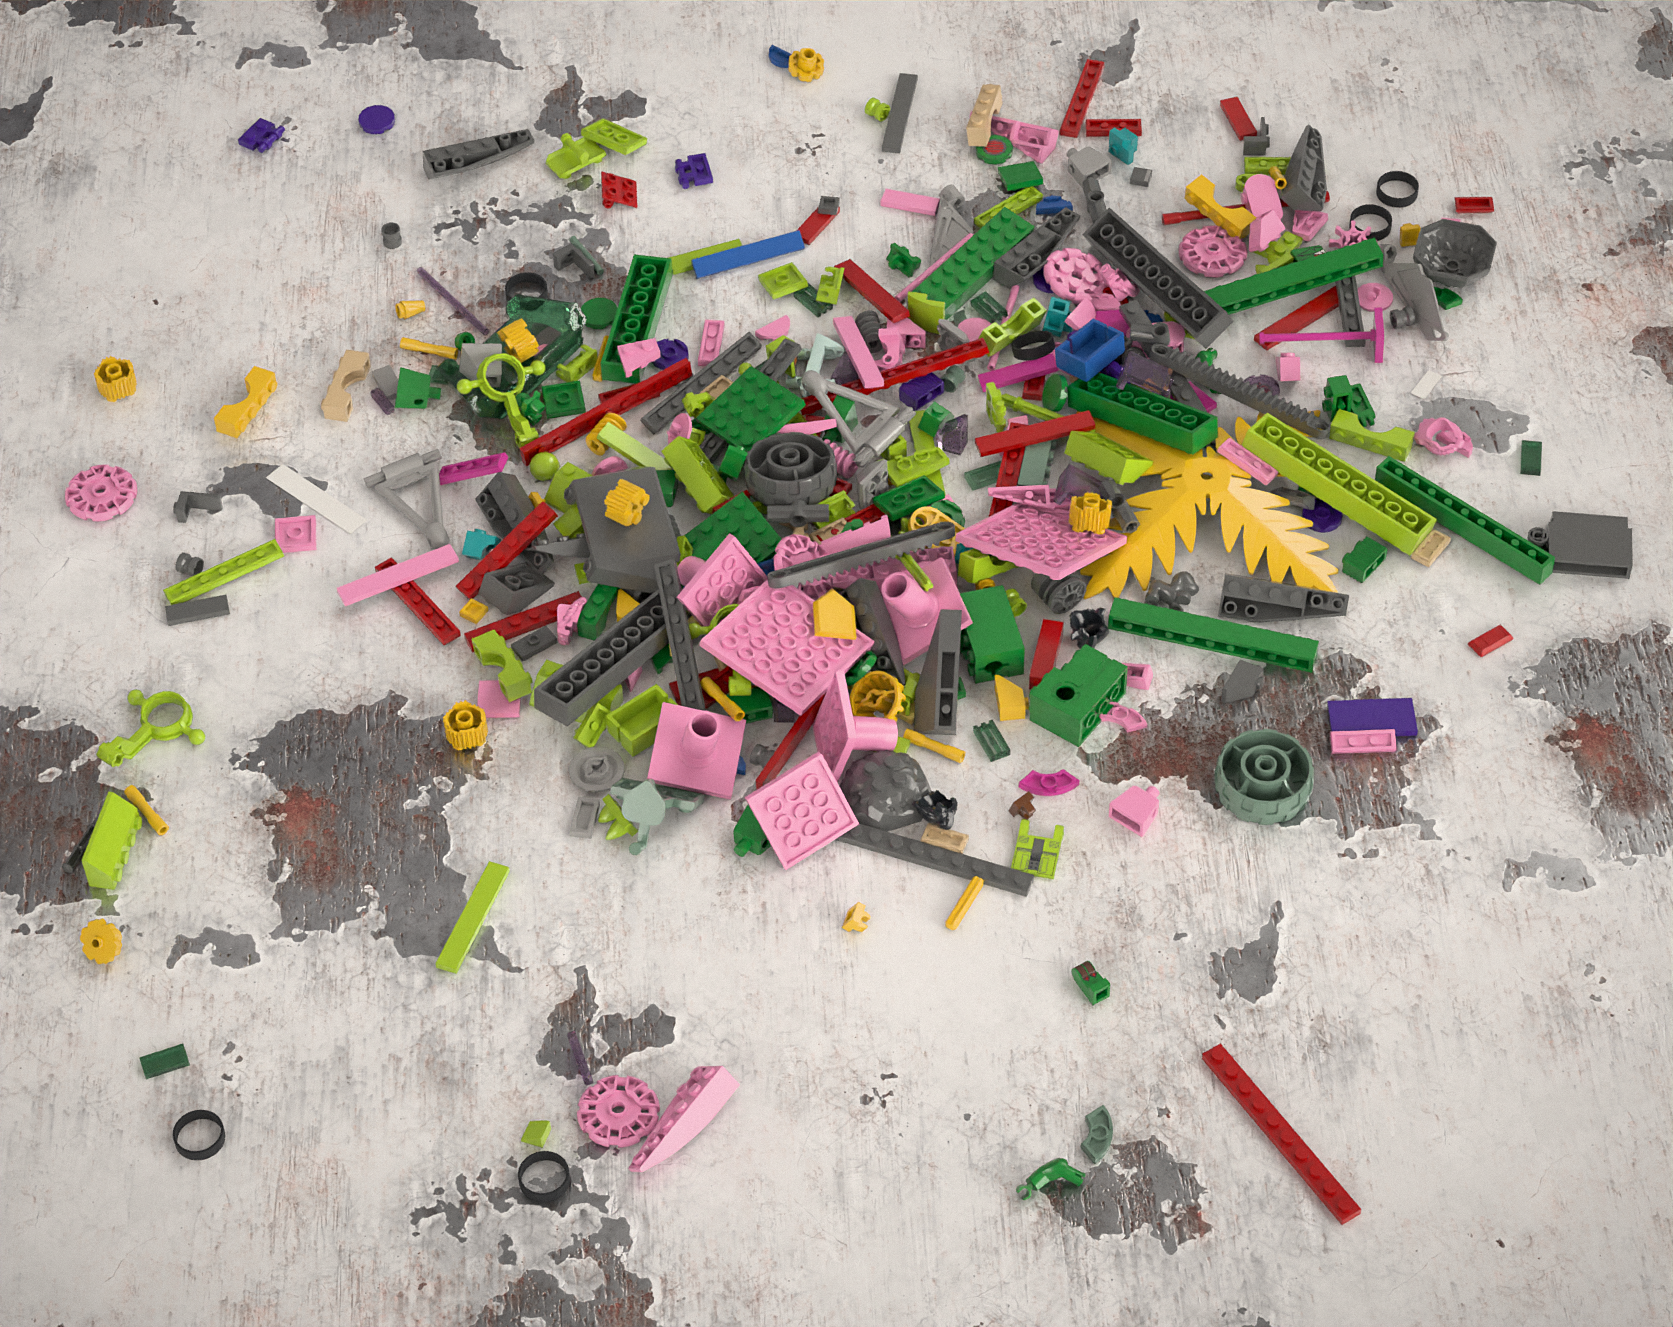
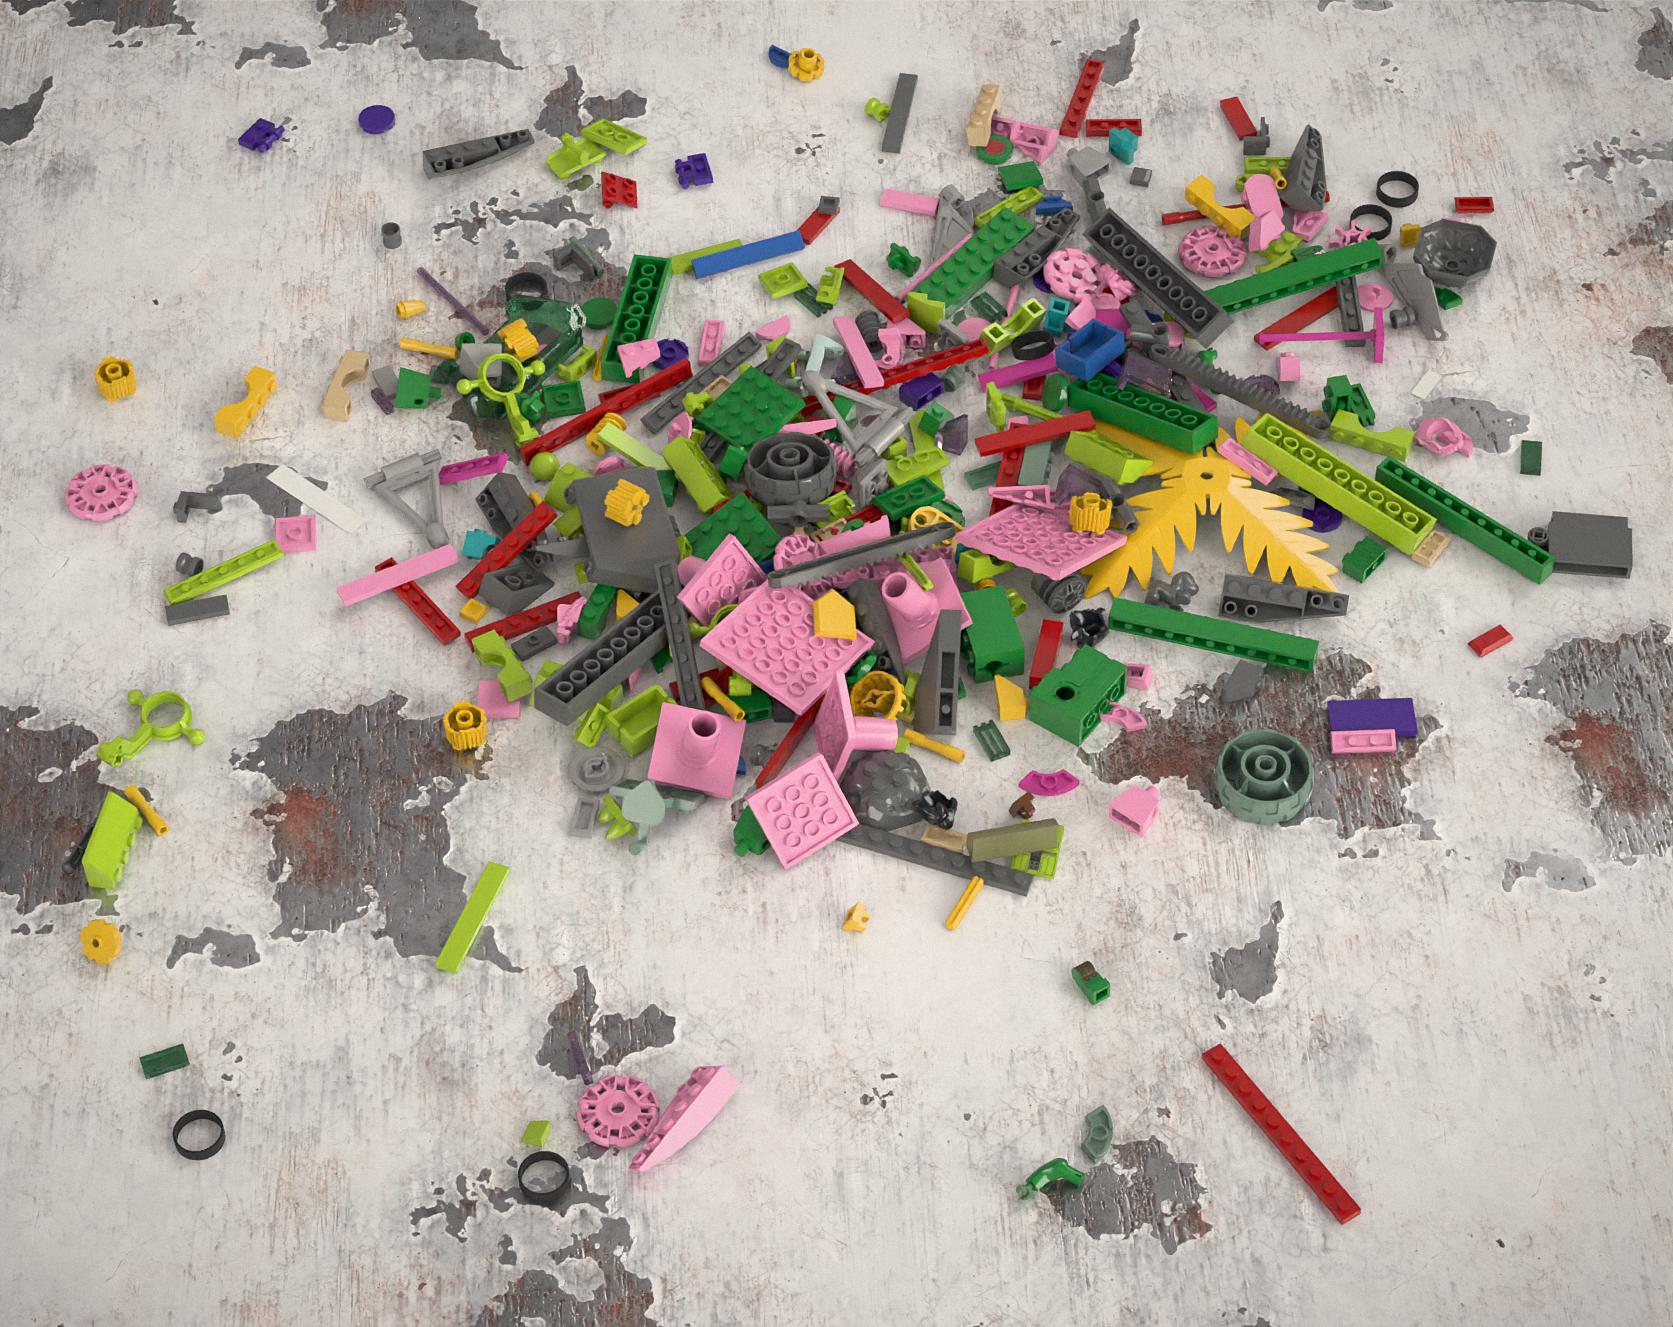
none -> olive brick [966,818,1059,863]

